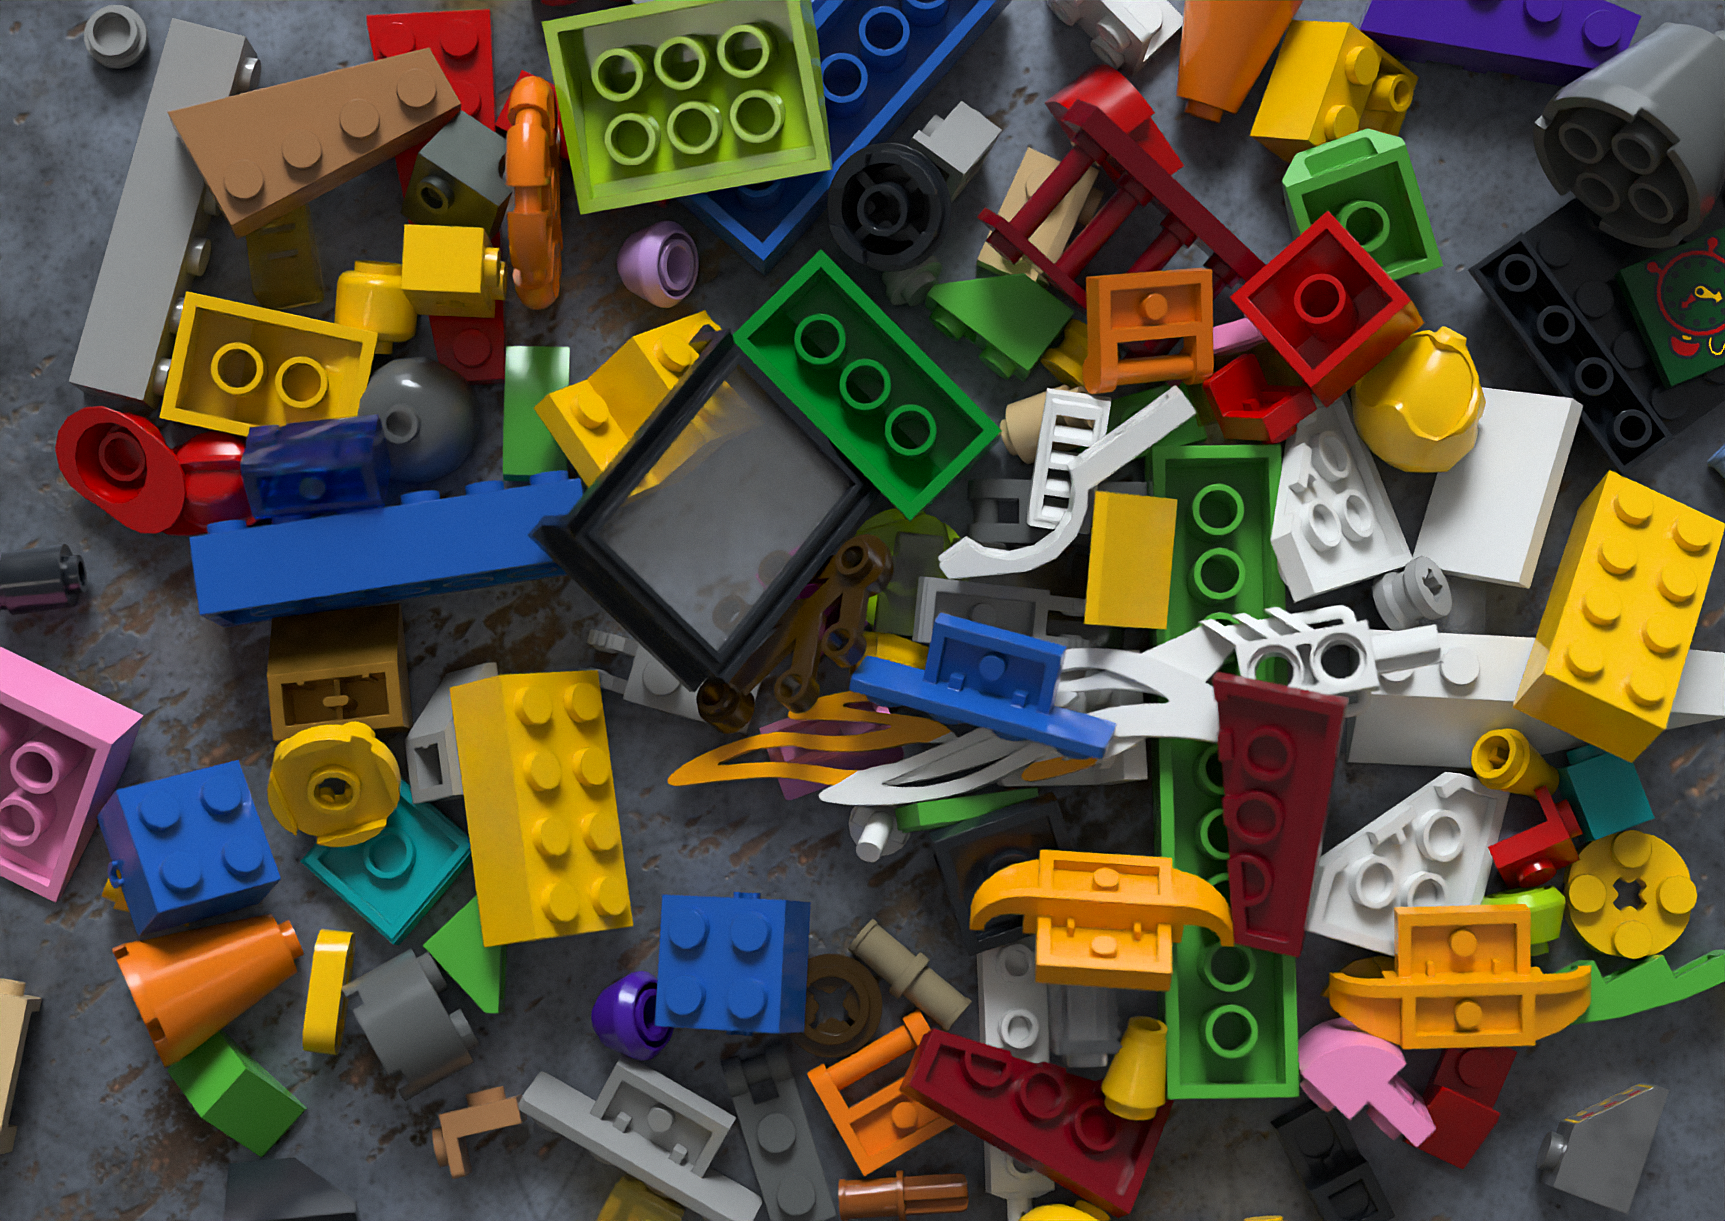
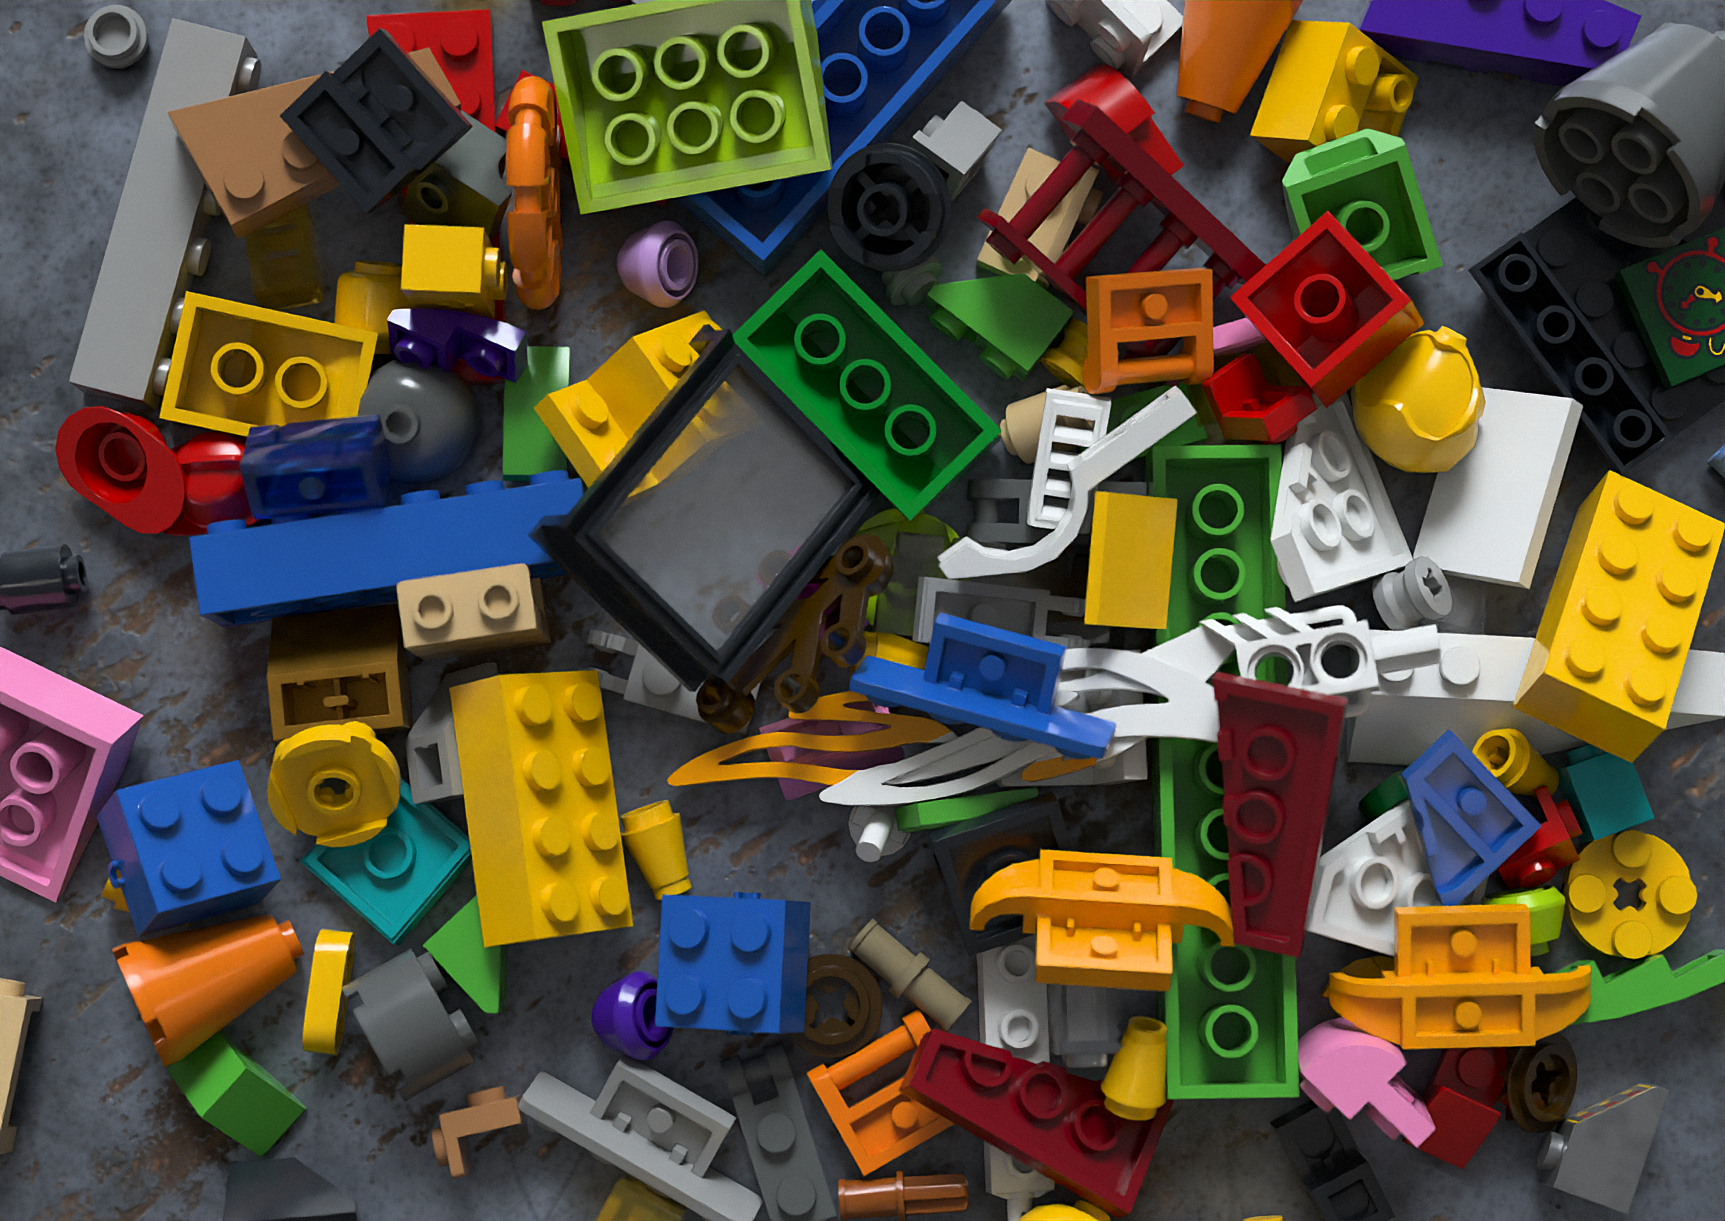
none -> black slope [280,28,473,214]
none -> dark purple slope [387,308,528,383]
none -> tan panel [397,563,551,661]
none -> yellow cone [620,800,692,900]
none -> dark green tile [1357,769,1407,823]
none -> blue wing [1401,729,1542,906]
none -> dark brown gear [1497,1032,1577,1133]

